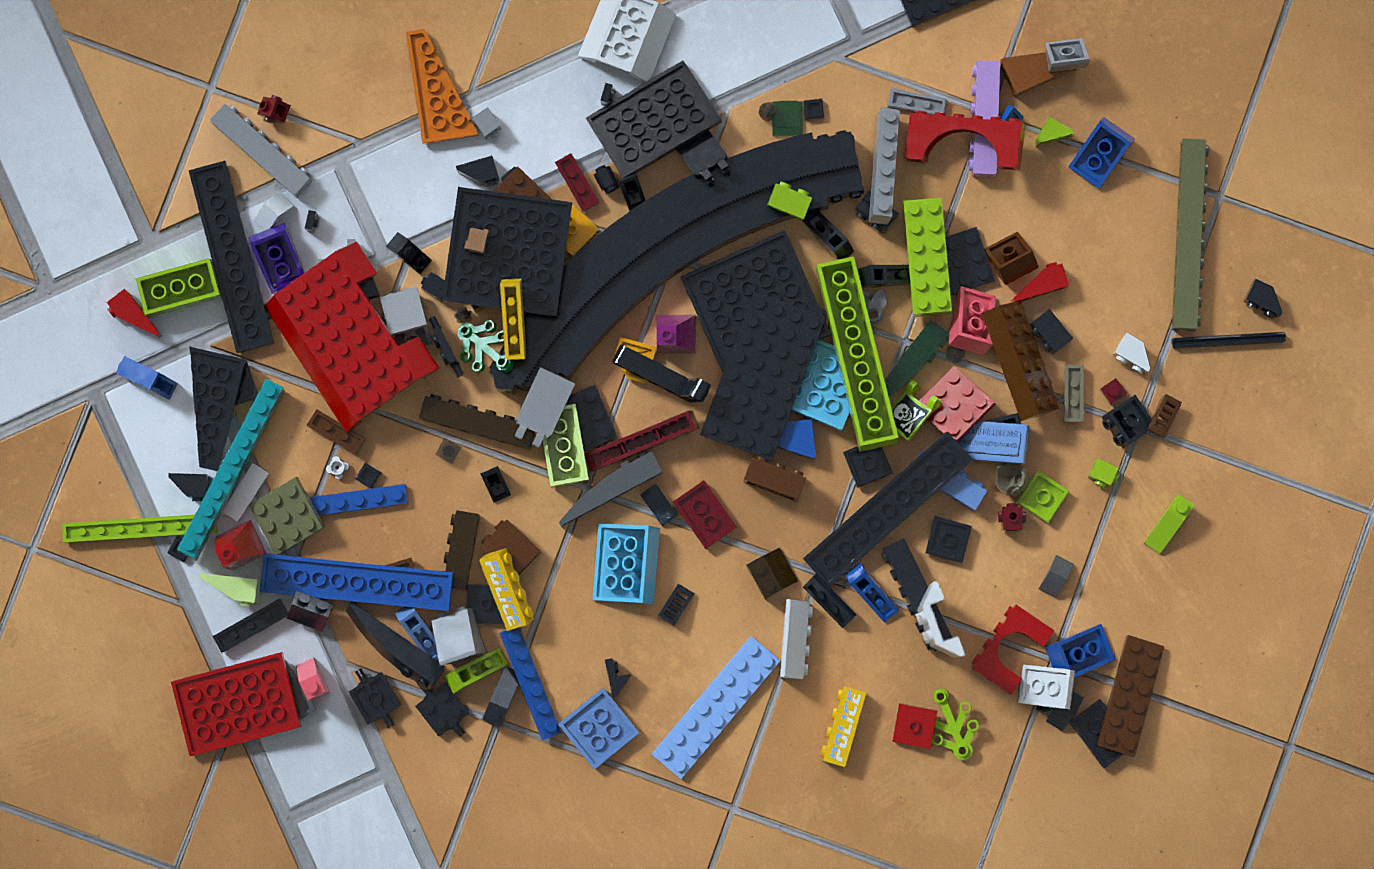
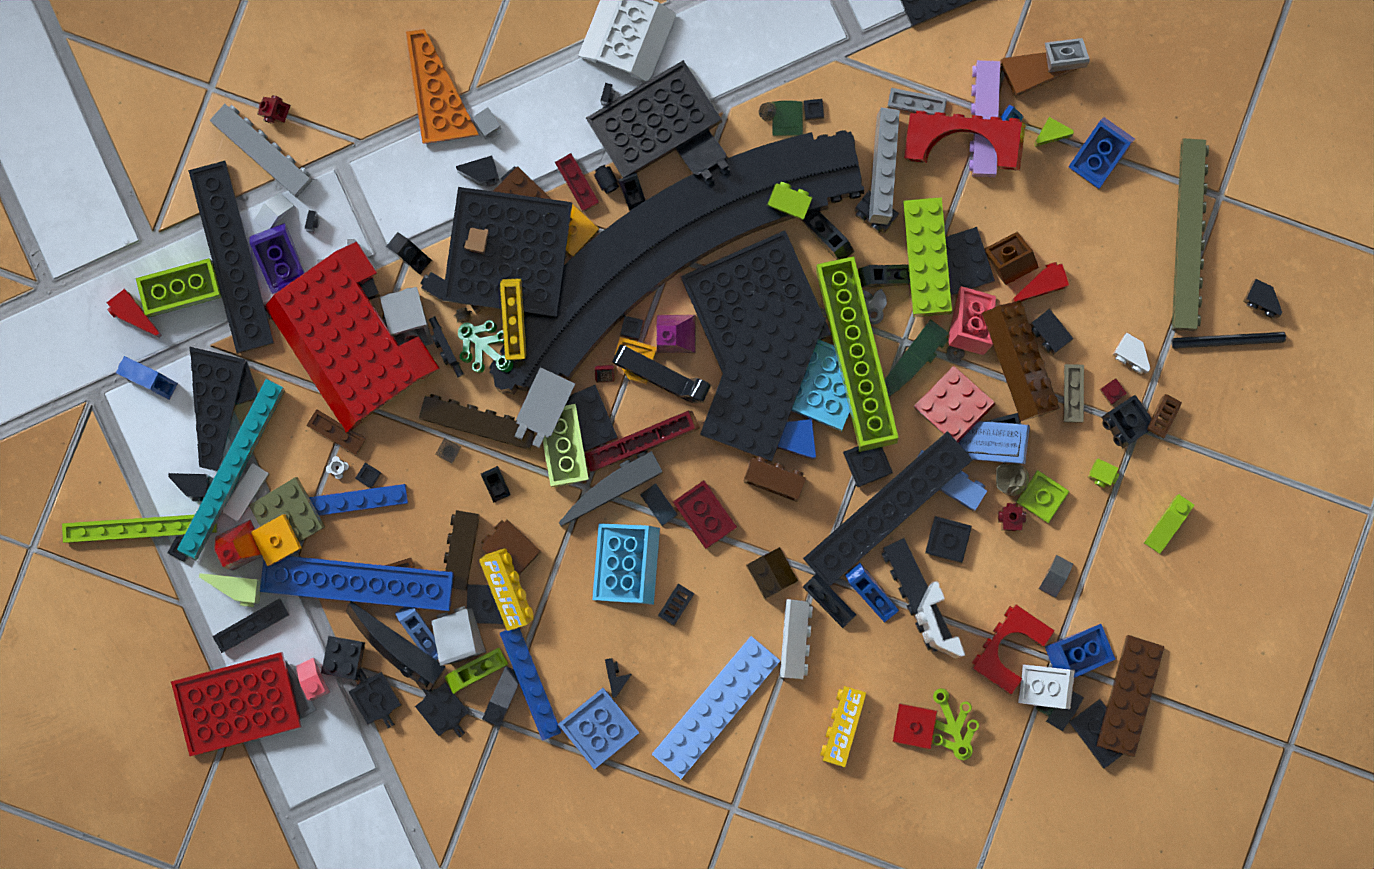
black brick [287,591,333,632] -> none
flag [891,380,942,442] -> none
none -> light orange plate [251,514,302,566]
none -> black plate [321,636,366,680]
none -> slope [595,365,615,383]
none -> black plate [620,316,643,339]

